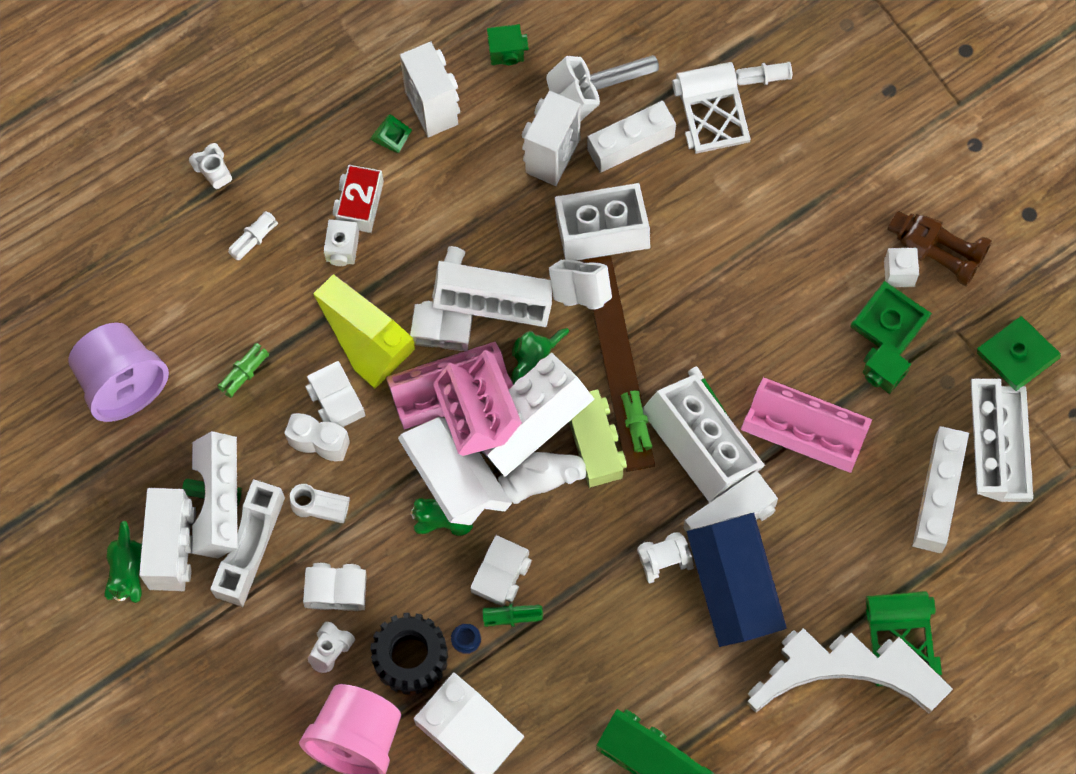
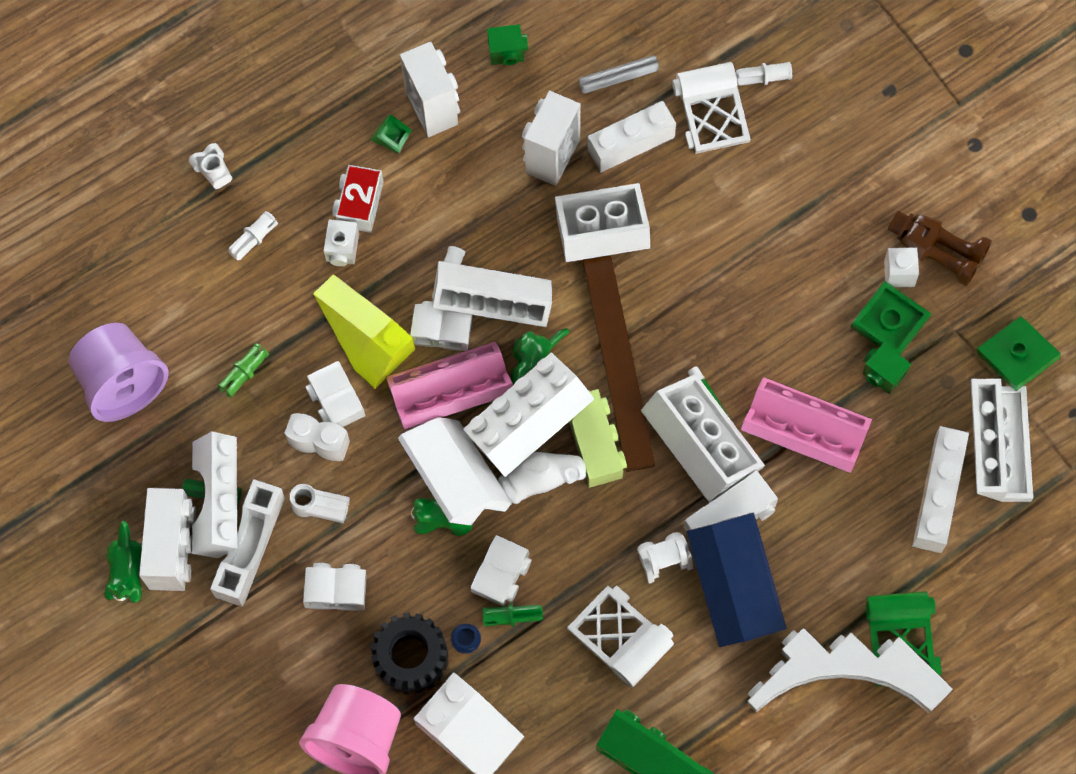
white plate [308,622,355,673] -> none
bright pink slope [433,350,522,456] -> none
white brick [546,56,600,122] -> none
white brick [549,260,612,309] -> none
bright green pin [621,391,653,452] -> none
none -> white piece [567,585,674,688]

